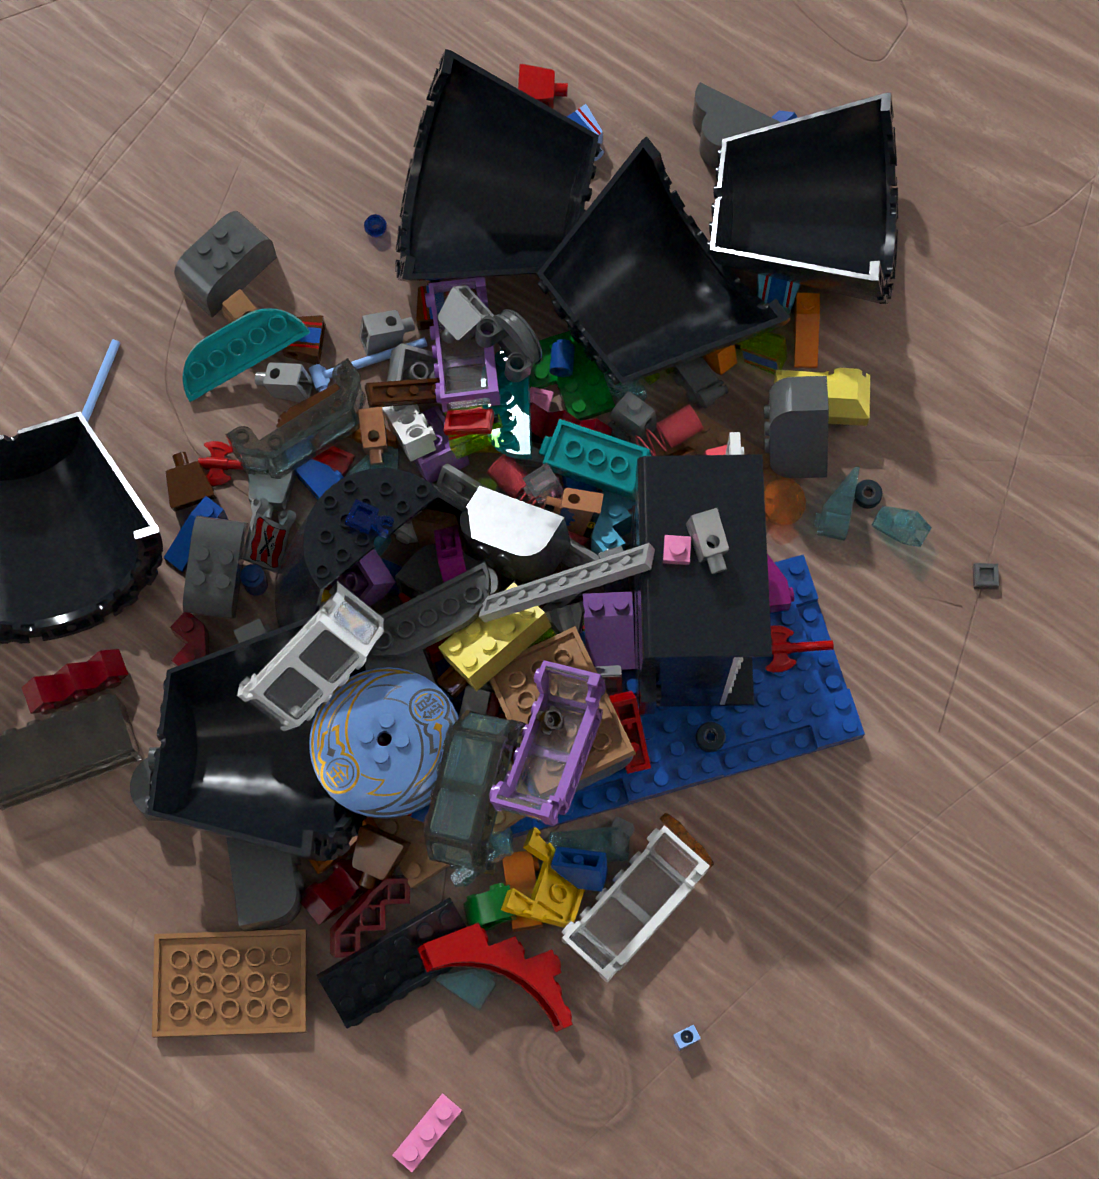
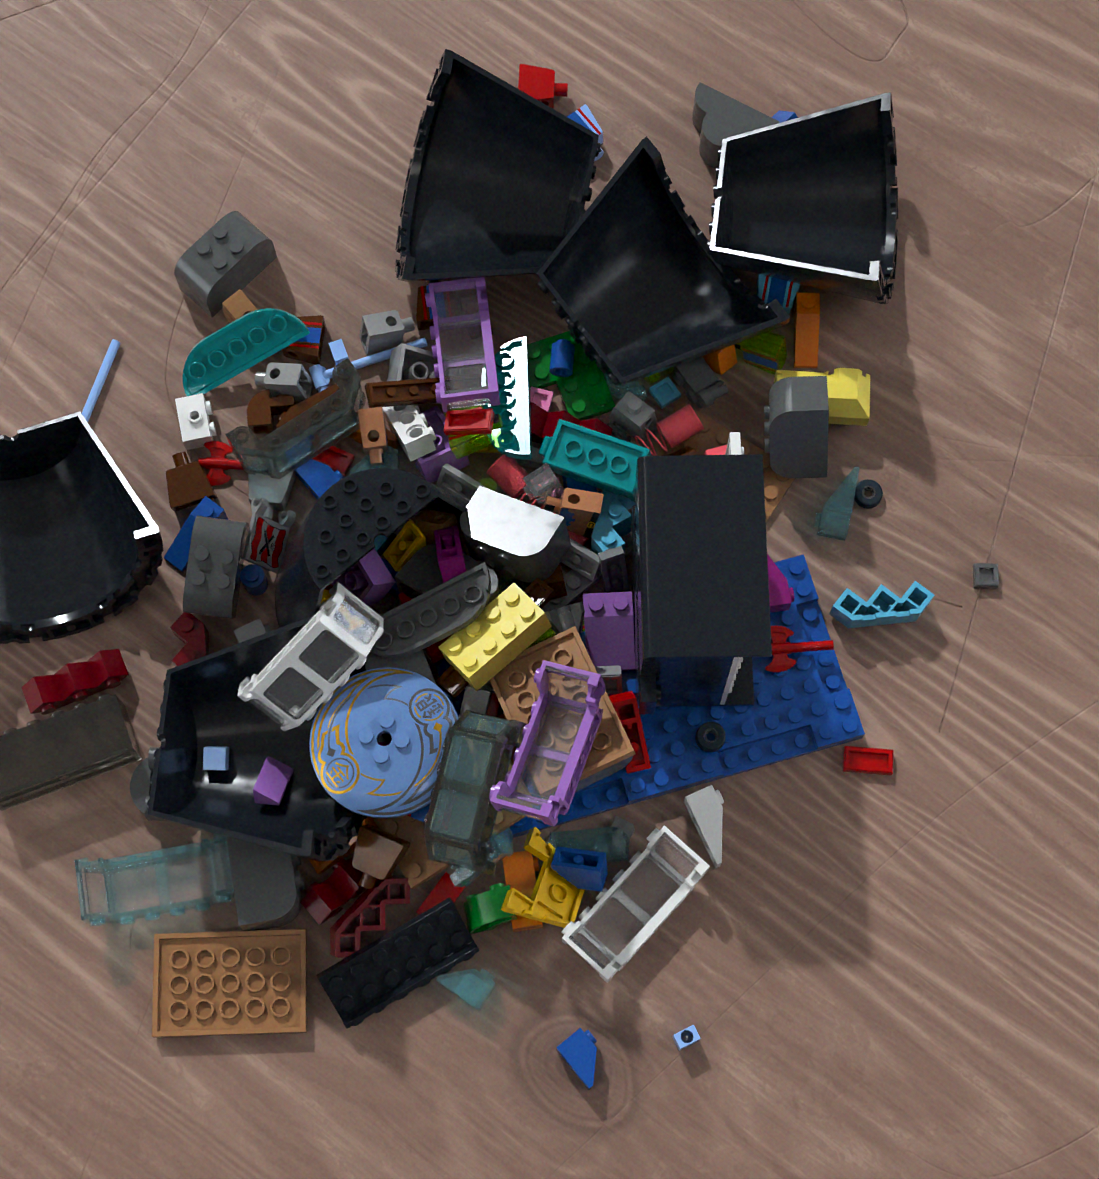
clear blue plate [345,499,394,538] -> none
clear blue plate [364,214,387,237] -> none
bright pink plate [392,1093,462,1173] -> none
red arch [417,923,573,1032] -> none
light grey torso [438,285,494,343] -> none
dark grey piece [475,309,542,382] -> none
light grey plate [479,543,655,622] -> none
dark brown plate [536,706,564,735] -> none
clear orange tile [659,813,714,869] -> none
bright pink plate [663,535,691,565] -> none
light grey torso [686,508,729,574] -> none
clear orange tile [764,478,806,526] -> none
clear light blue slope [871,506,932,547] -> none
none -> windscreen [75,834,235,926]
none -> white brick [175,393,217,450]
none -> light blue piece [203,746,229,770]
none -> reddish brown brick [247,389,296,434]
none -> medium lavender slope [253,757,293,806]
none -> light blue piece [328,339,349,367]
none -> yellow slope [383,520,426,571]
none -> red tile [416,872,466,915]
none -> blue slope [556,1028,597,1090]
none -> medium azure tile [649,377,681,409]
none -> white slope [684,785,724,869]
none -> medium azure brick [829,581,934,629]
none -> red tile [842,746,894,775]

